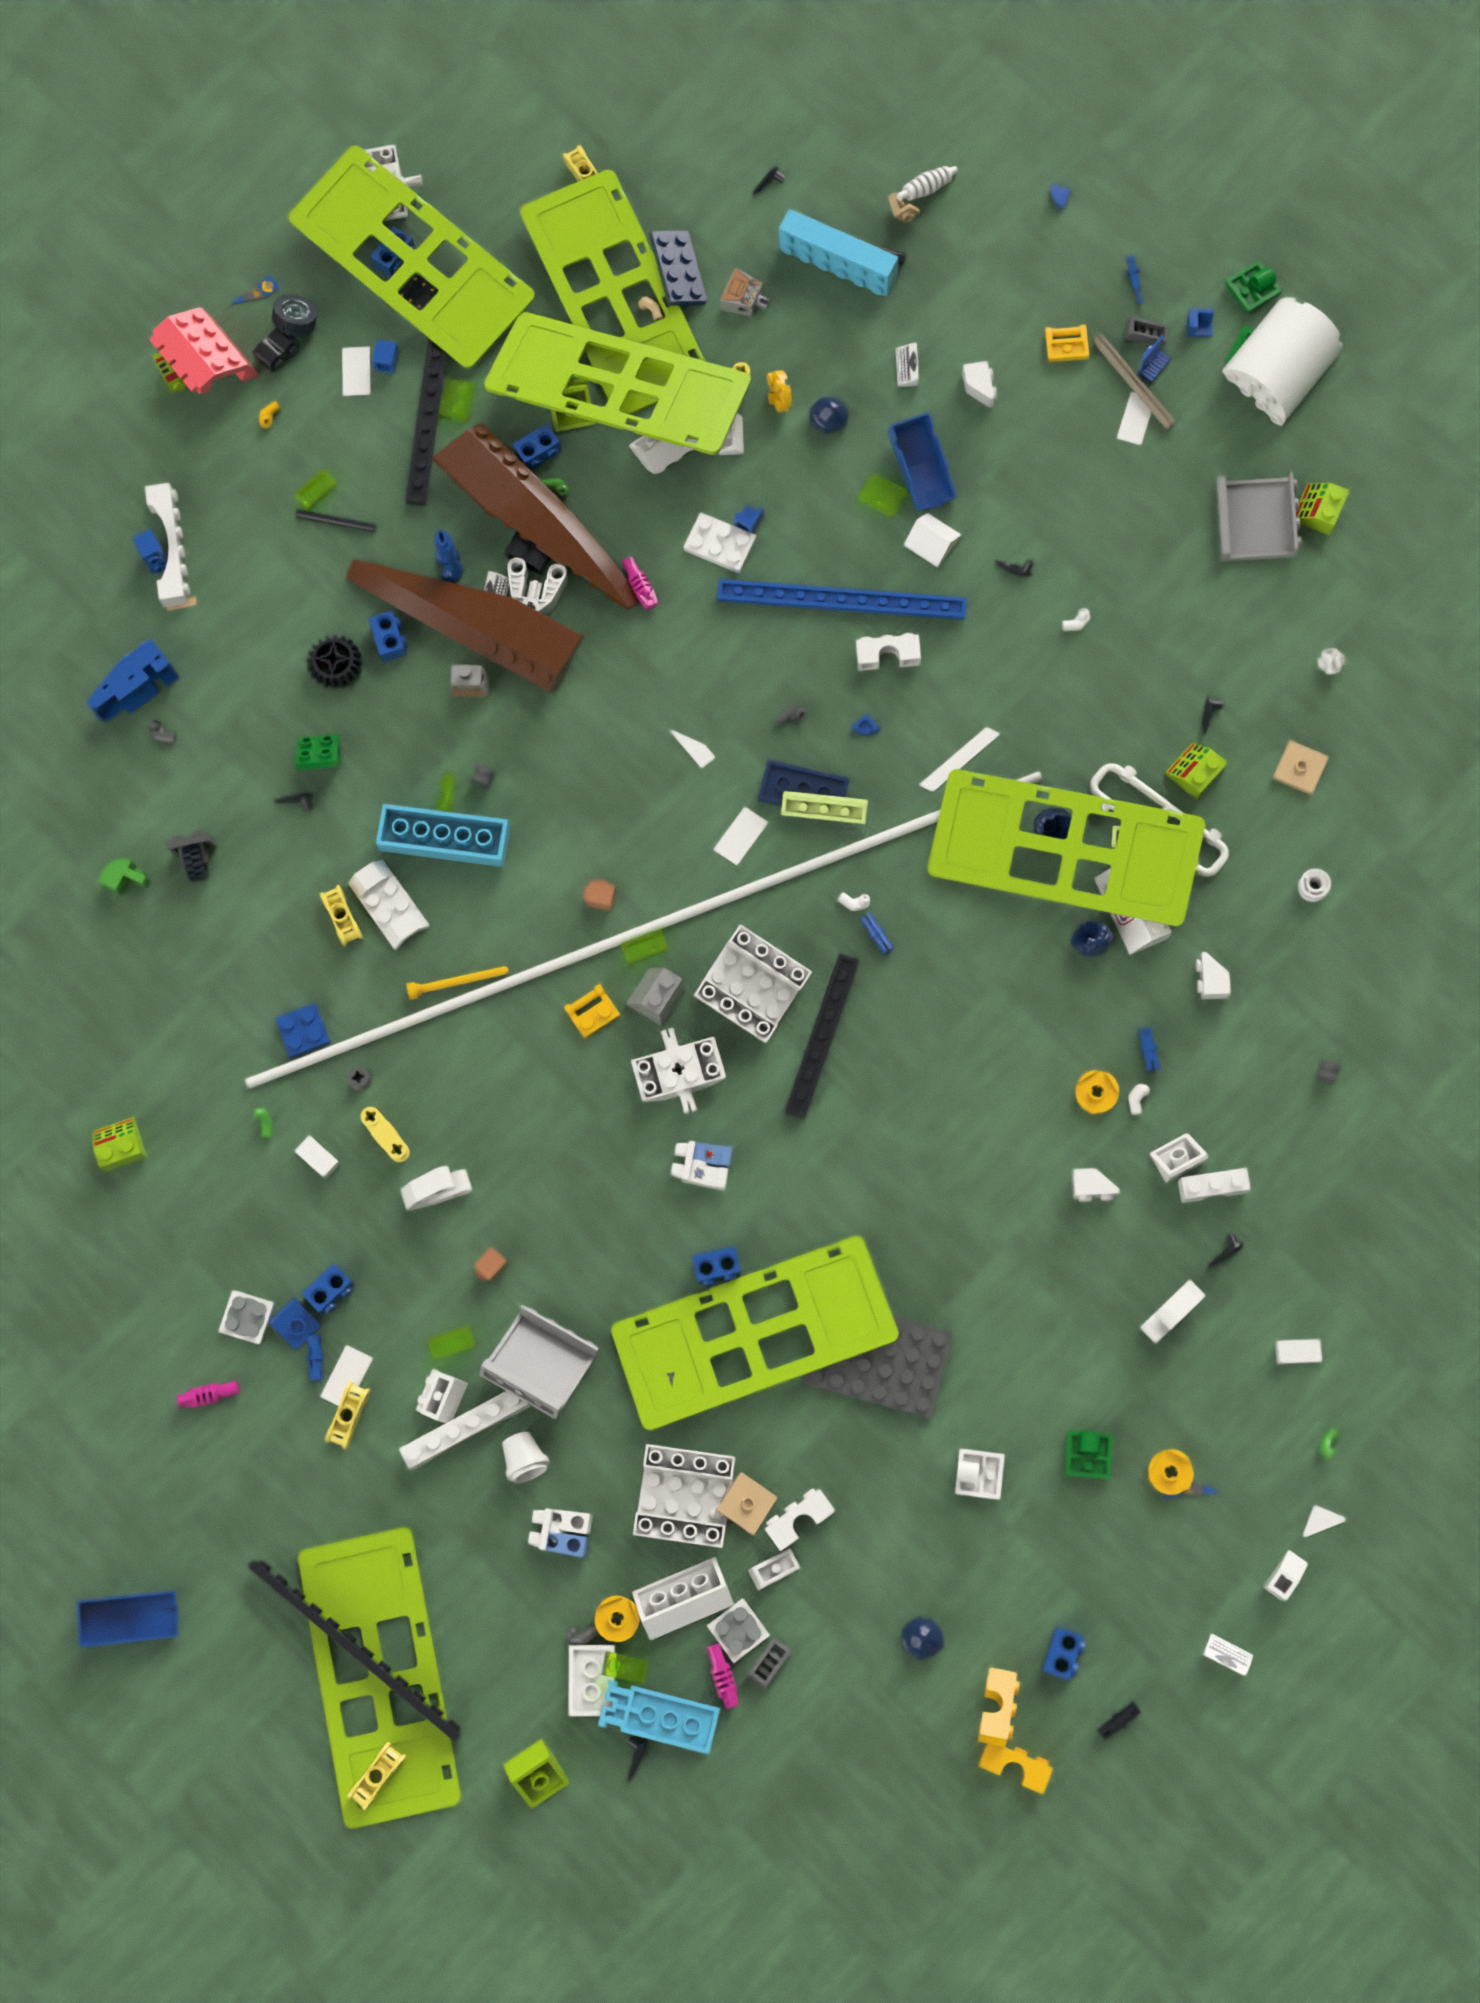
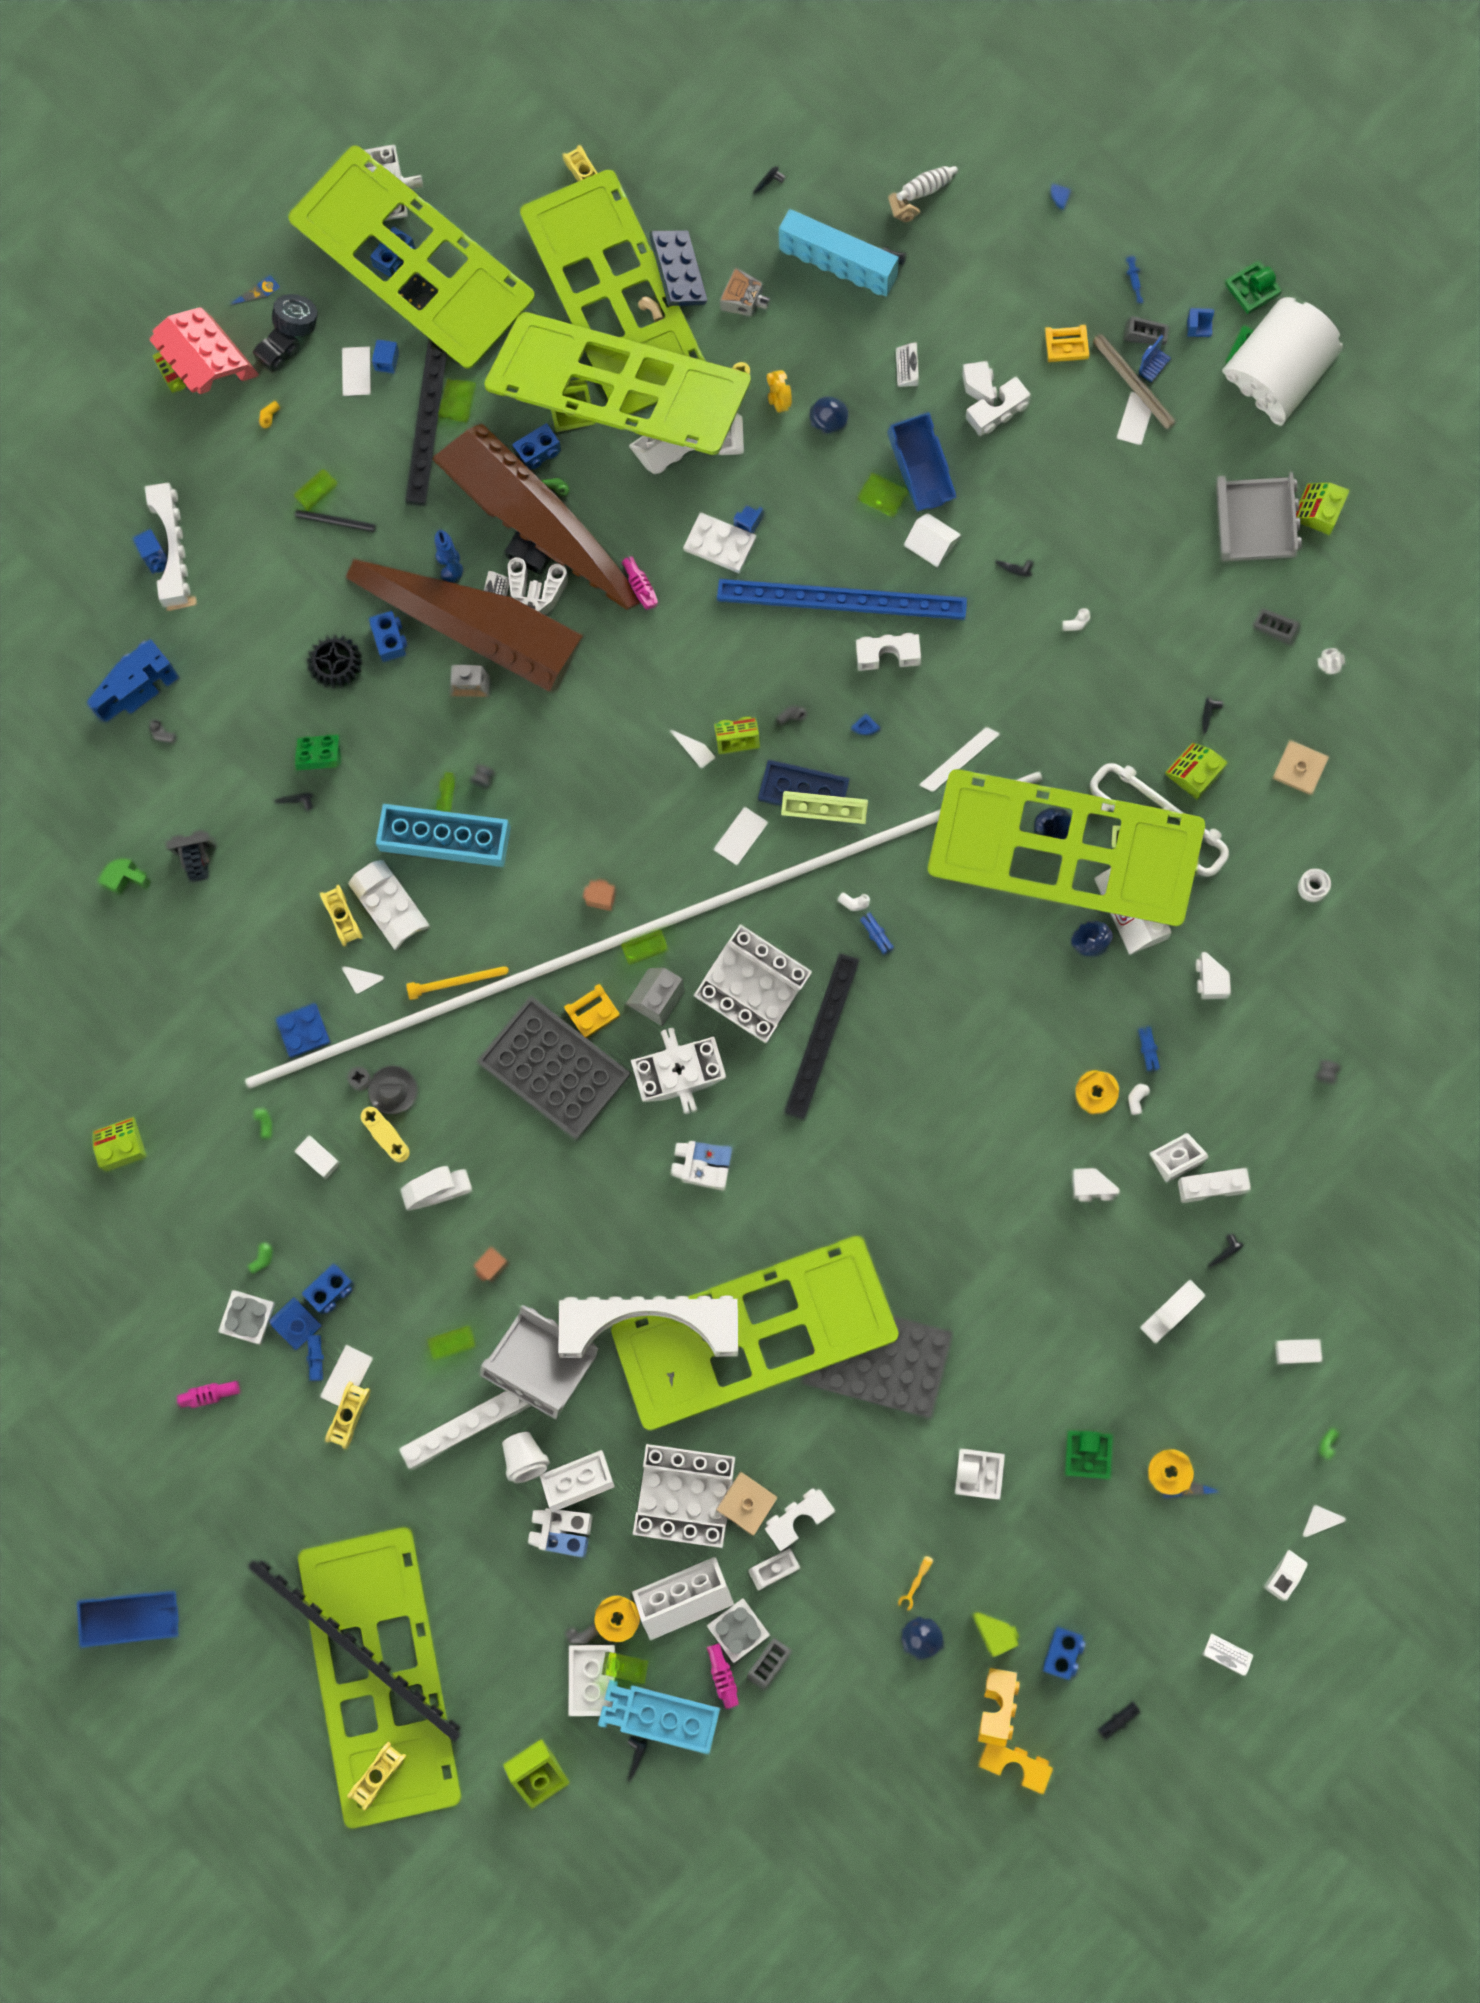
white brick [416,1369,468,1423] -> none
blue brick [692,1246,741,1286] -> none
none -> bright green arm [248,1243,273,1274]
none -> white sticker [342,966,384,994]
none -> dark grey hat [368,1065,418,1114]
none -> dark grey plate [476,996,631,1141]
none -> white plate [540,1450,615,1512]
none -> white arch [558,1296,738,1358]
none -> lime slope [714,716,760,754]
none -> yellow piece [898,1556,933,1611]
none -> white arch [966,377,1031,436]
none -> lime slope [971,1612,1020,1657]
none -> dark grey slope [1253,608,1301,646]

